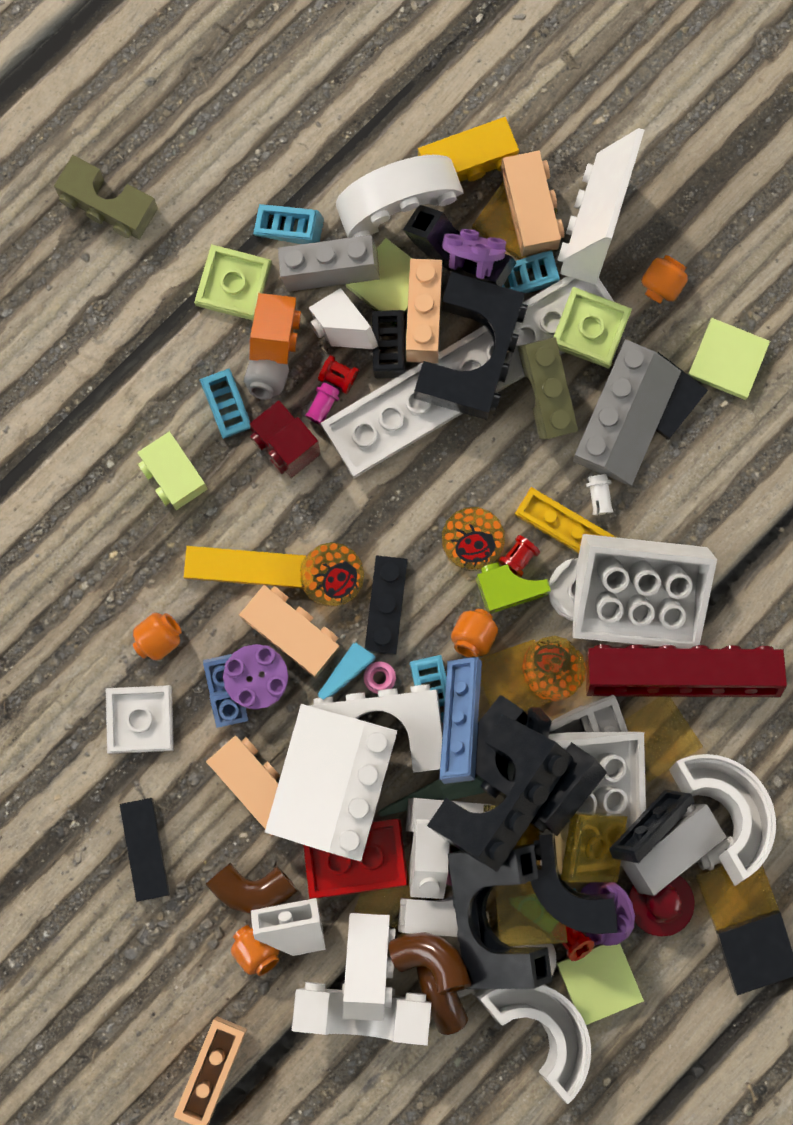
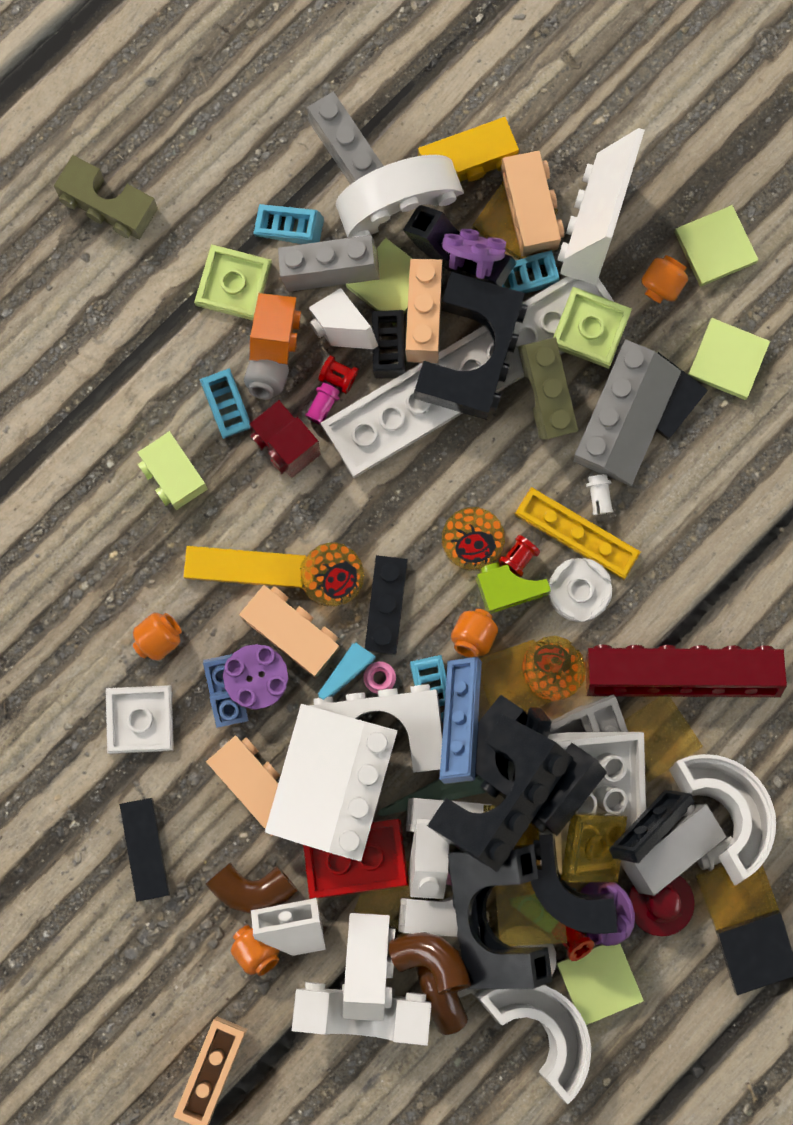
white slope [572,534,717,649] -> none
none -> light grey brick [307,91,383,184]
none -> yellowish green tile [674,205,758,287]

